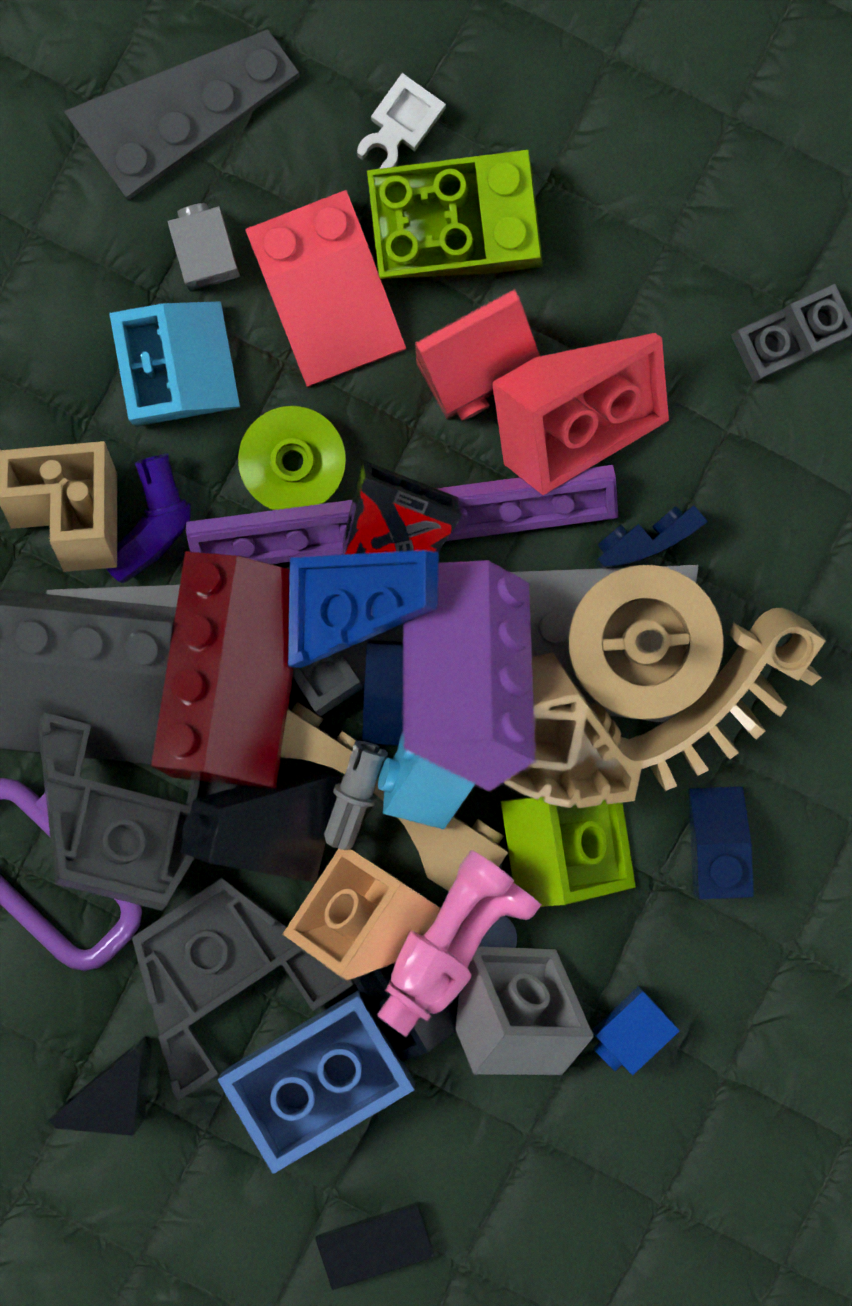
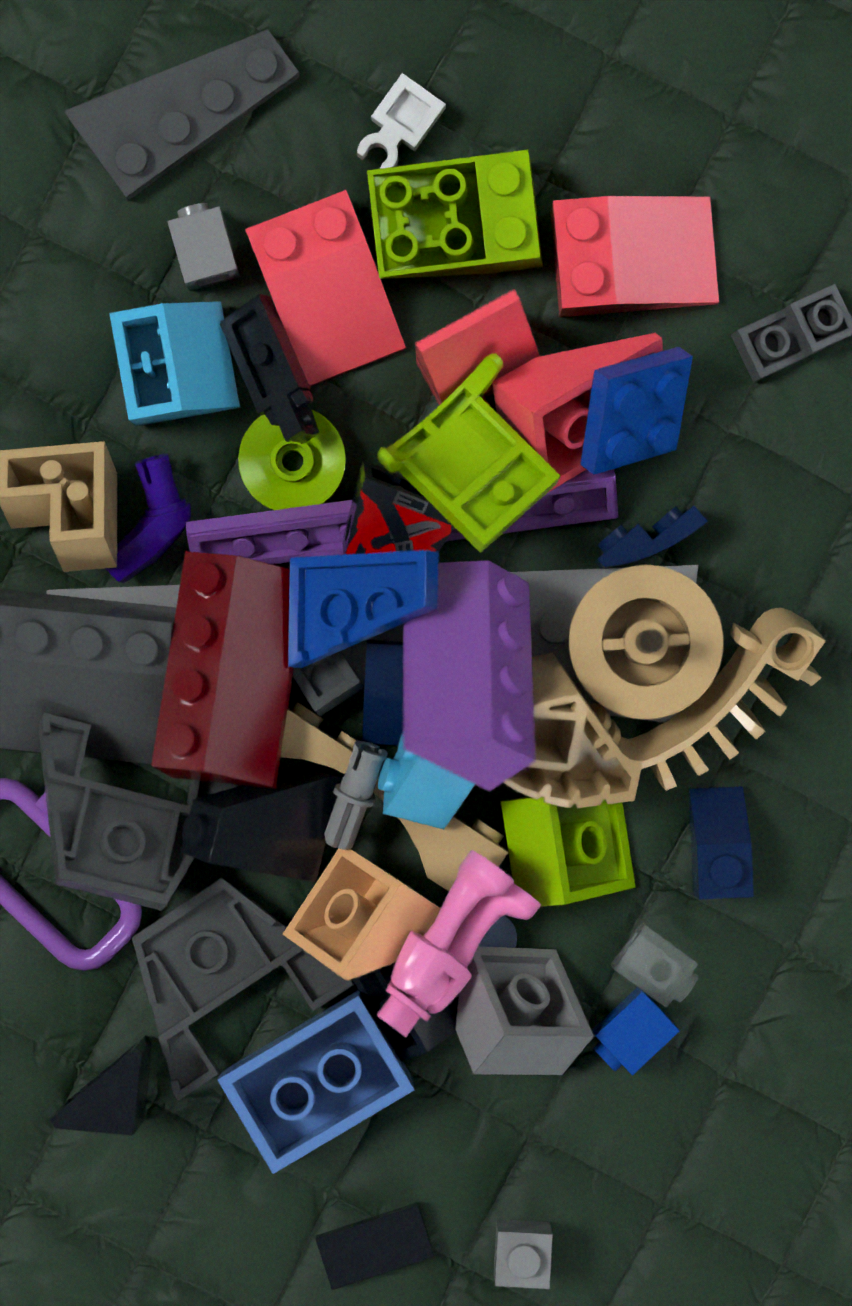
none -> black hinge [220,294,320,444]
none -> lime piece [378,353,561,553]
none -> light grey brick [494,1219,553,1289]
none -> coral slope [550,196,719,317]
none -> blue plate [580,347,693,475]
none -> clear brick [611,922,698,1008]

